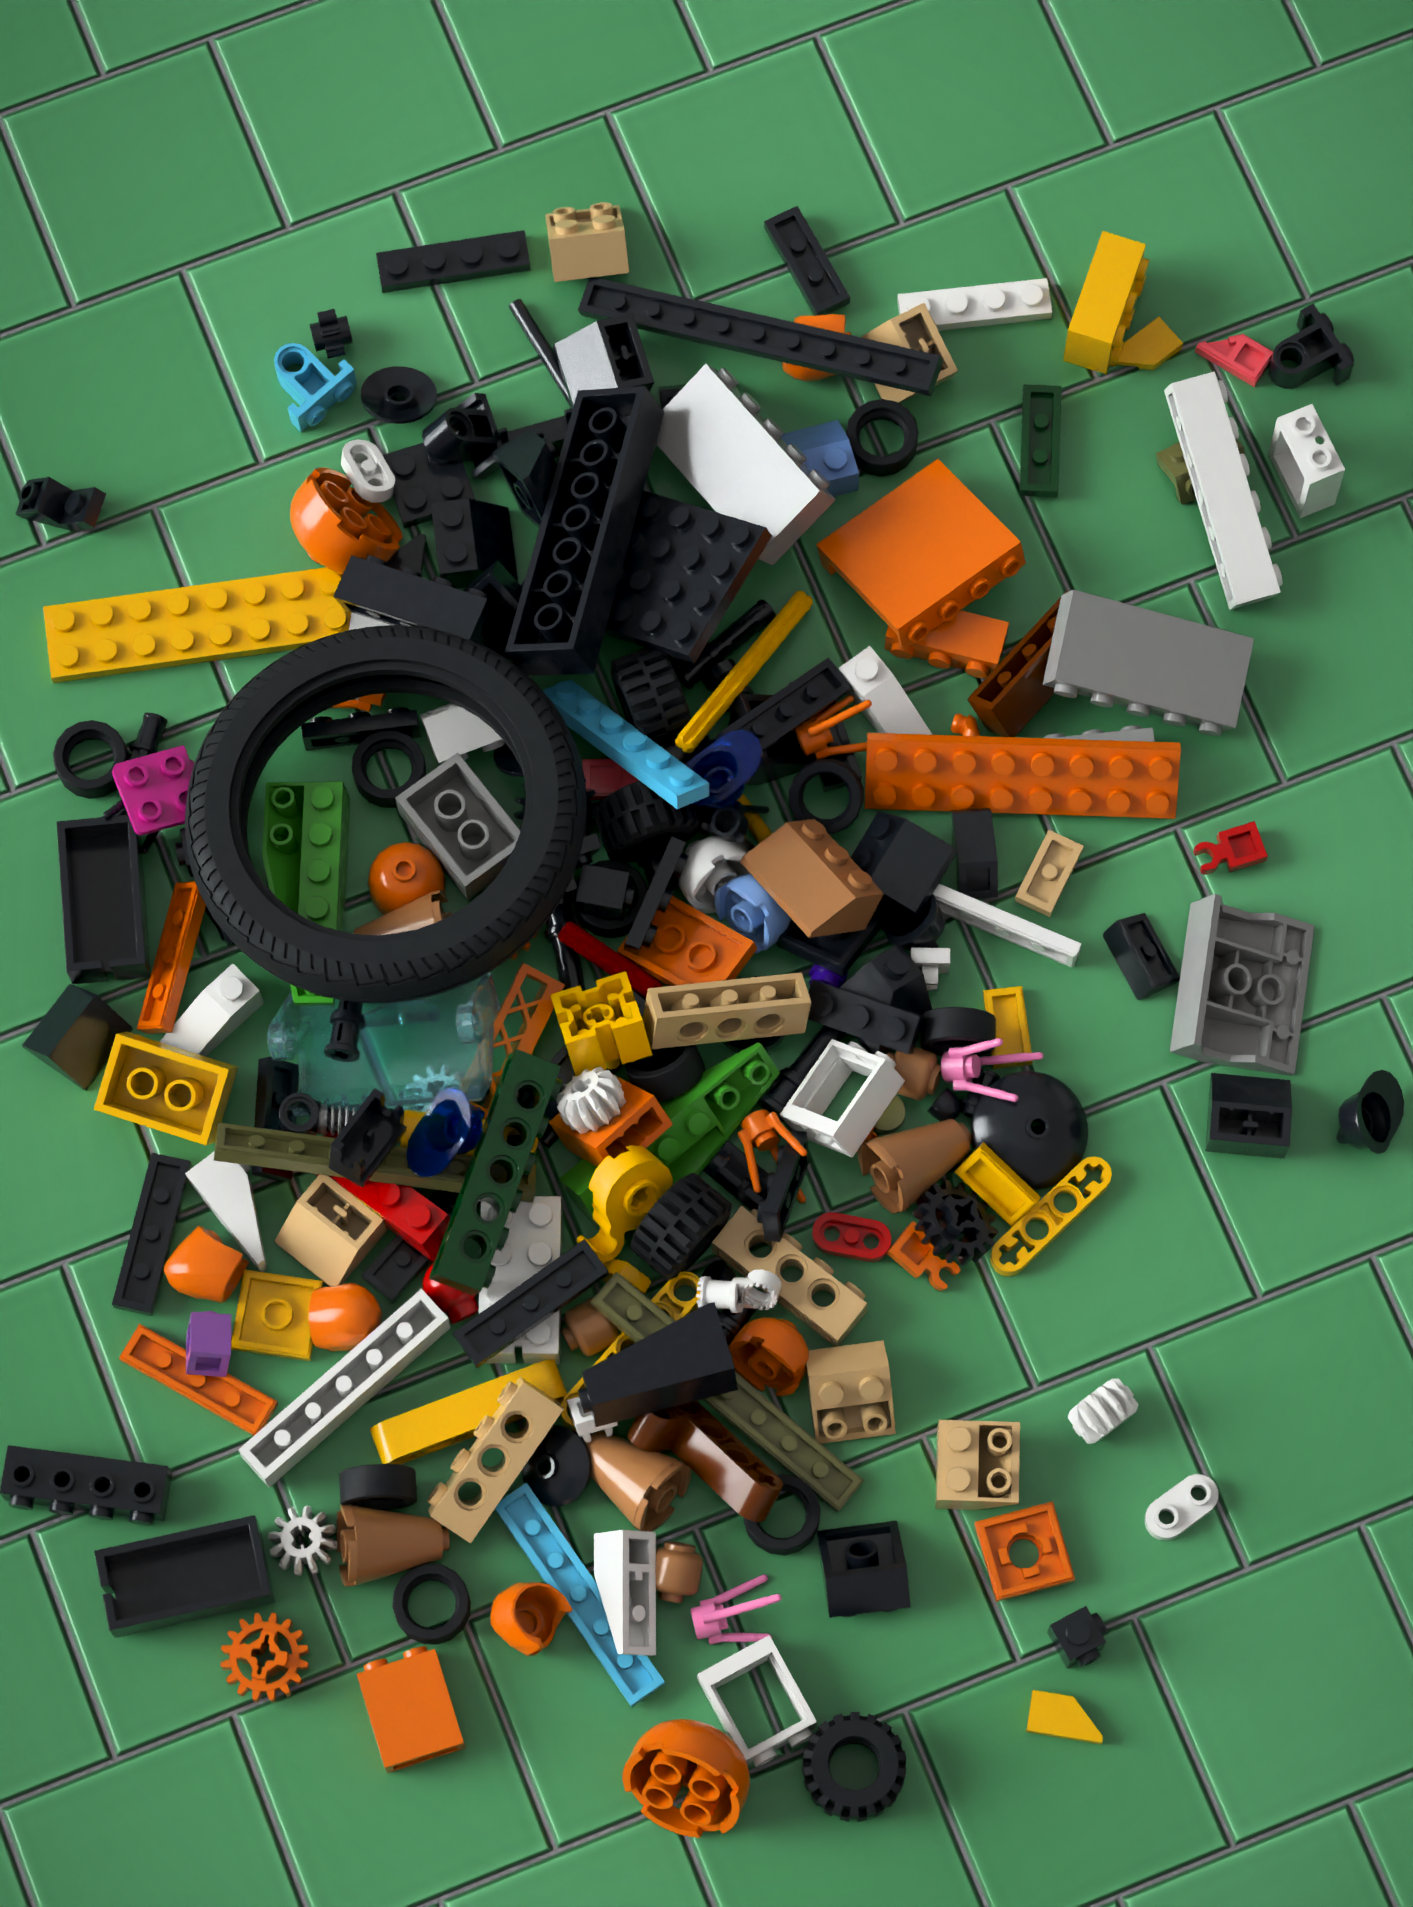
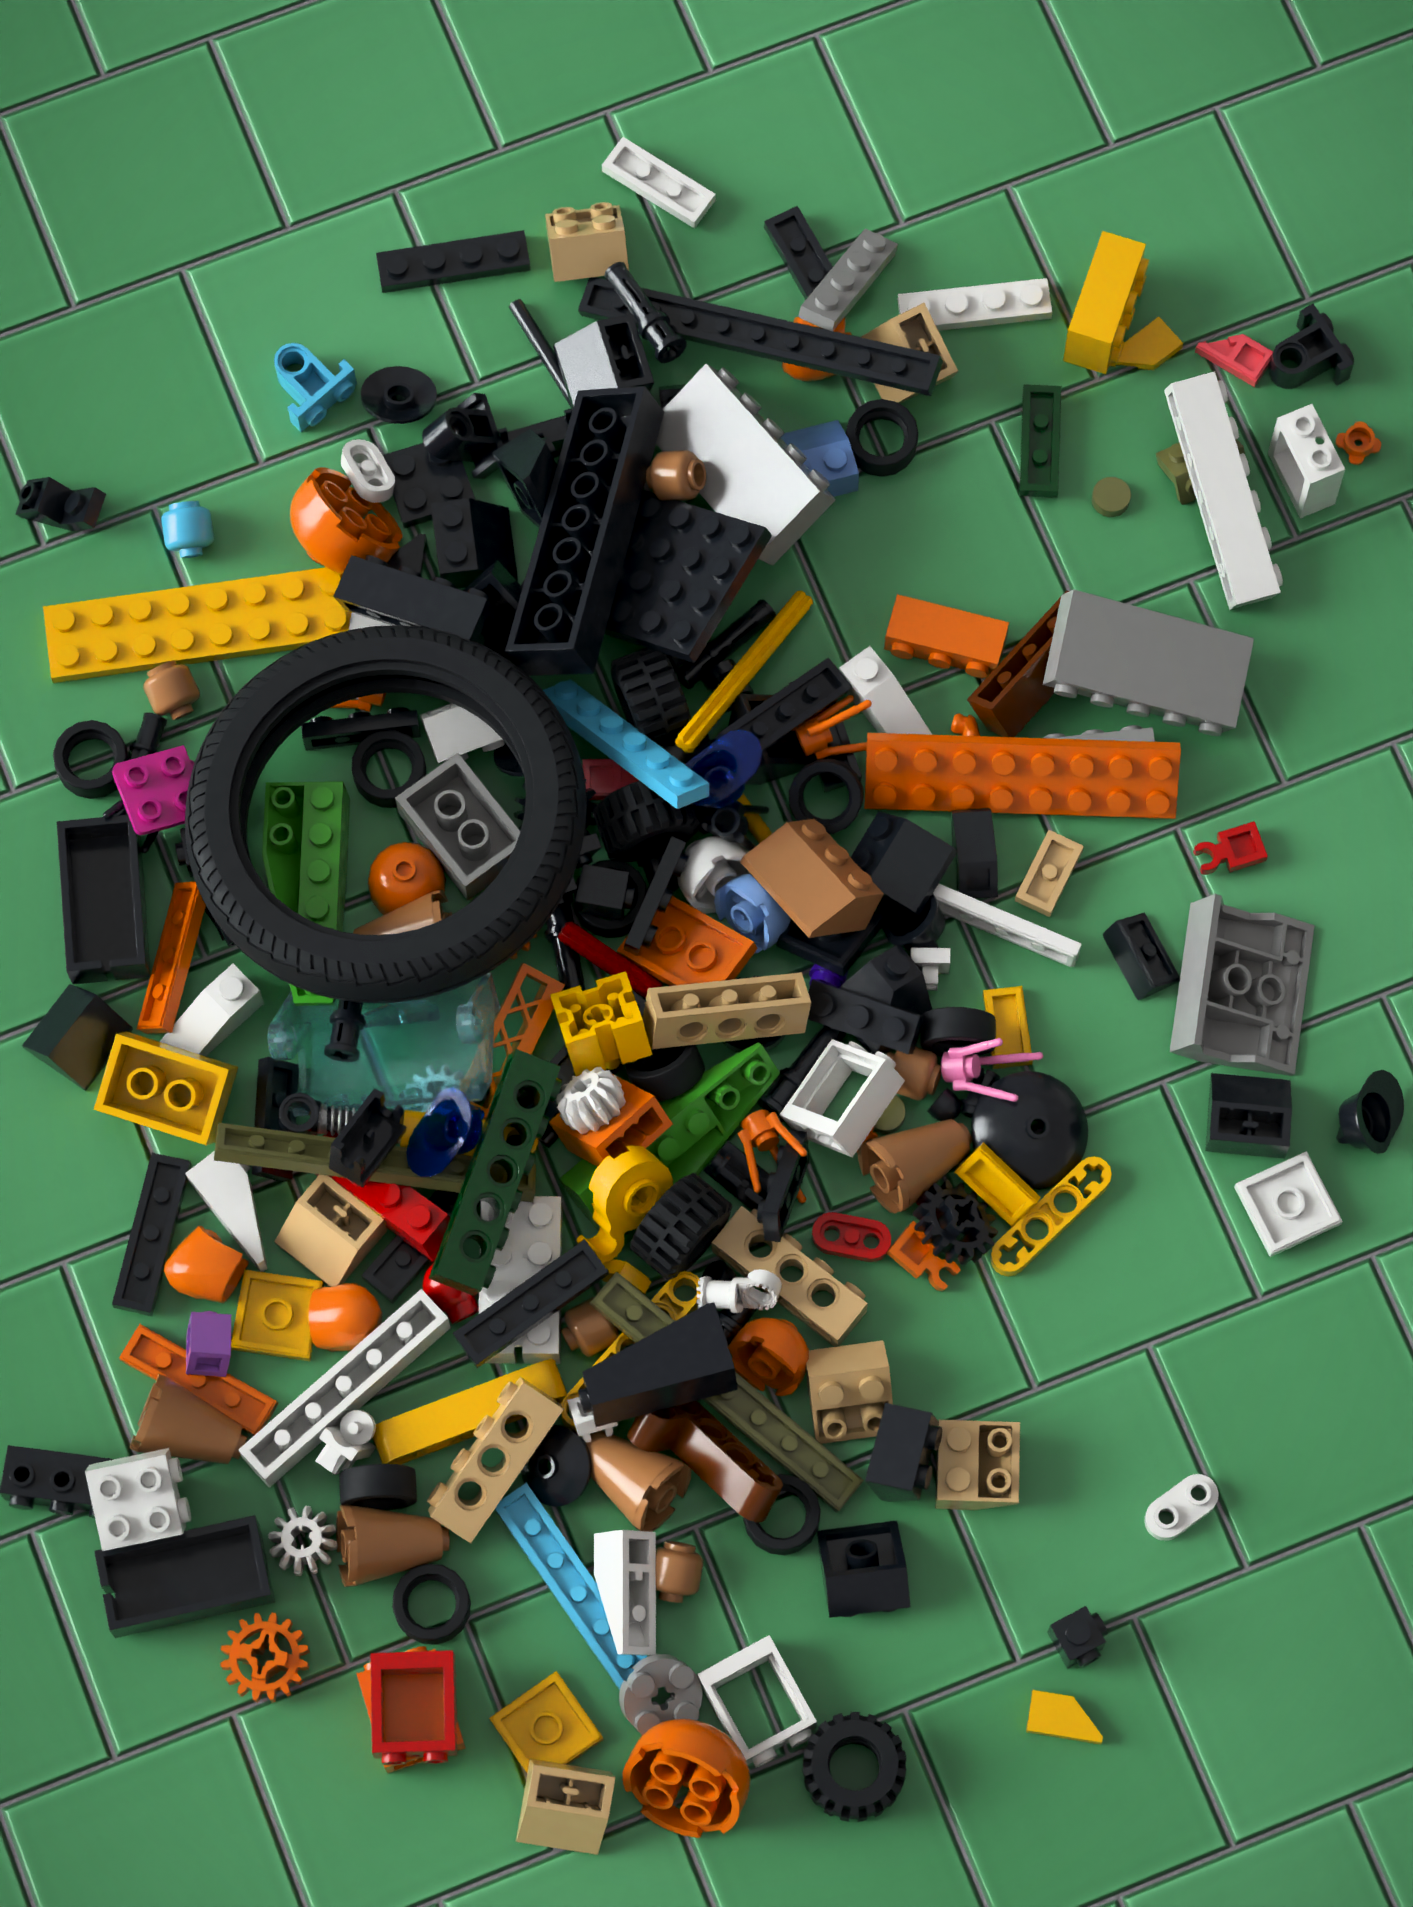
black gear [310,309,353,359] -> none
orange piece [490,1582,573,1657] -> none
bright pink plant [690,1574,782,1645] -> none
orange panel [816,459,1026,651] -> none
orange piece [974,1501,1075,1602] -> none
white gear [1068,1378,1139,1444] -> none
none -> white brick [85,1448,191,1551]
none -> medium nougat cone [130,1373,247,1464]
none -> medium nougat head [143,660,200,720]
none -> medium azure head [161,501,214,558]
none -> white hips [315,1410,376,1475]
none -> red window [370,1650,457,1765]
none -> yellow tile [489,1671,604,1773]
none -> tan slope [516,1759,615,1855]
none -> white plate [602,137,716,229]
none -> black pin [604,262,687,363]
none -> light grey plate [619,1654,703,1735]
none -> medium nougat head [646,450,706,501]
none -> light grey plate [798,229,898,331]
none -> black slope [865,1403,942,1502]
none -> olive tile [1092,477,1131,517]
none -> white plate [1234,1151,1343,1257]
none -> orange plate [1336,421,1381,465]

